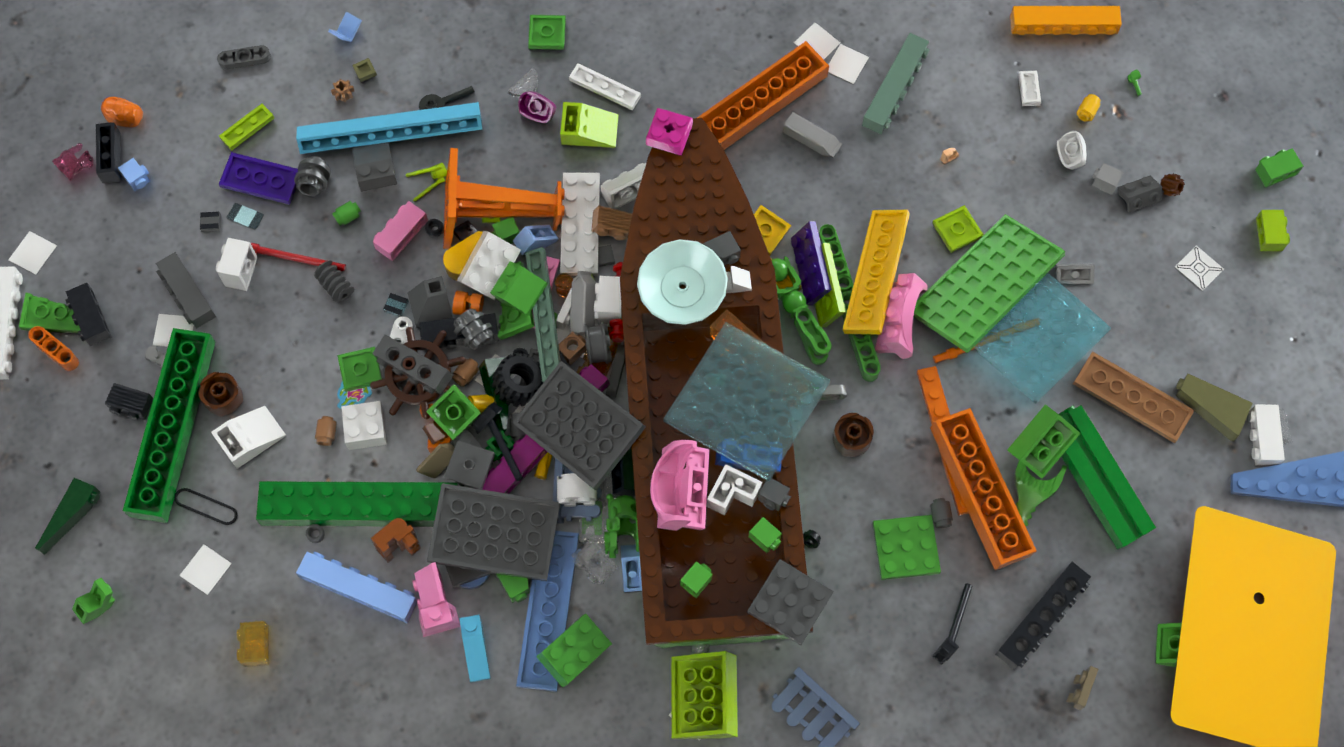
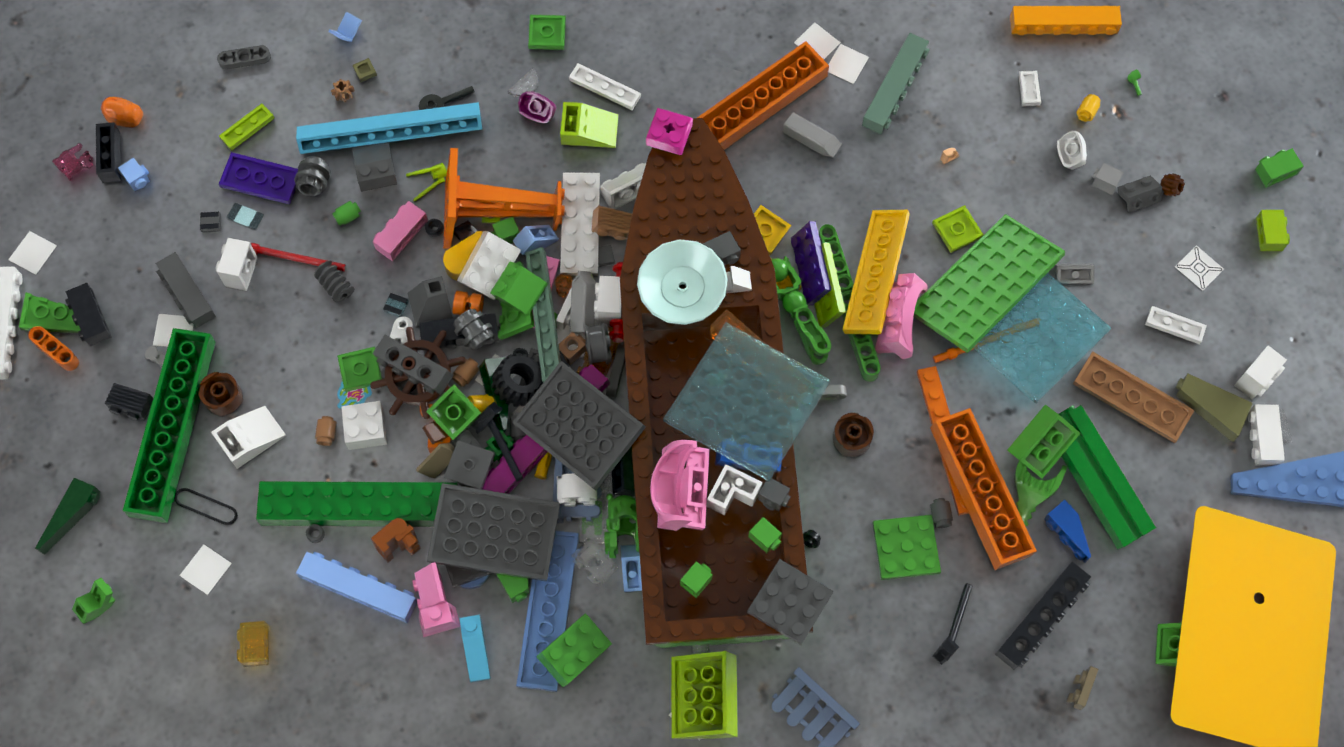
none -> blue slope [1044,500,1091,563]
none -> white plate [1145,306,1207,345]
none -> white brick [1234,346,1287,400]

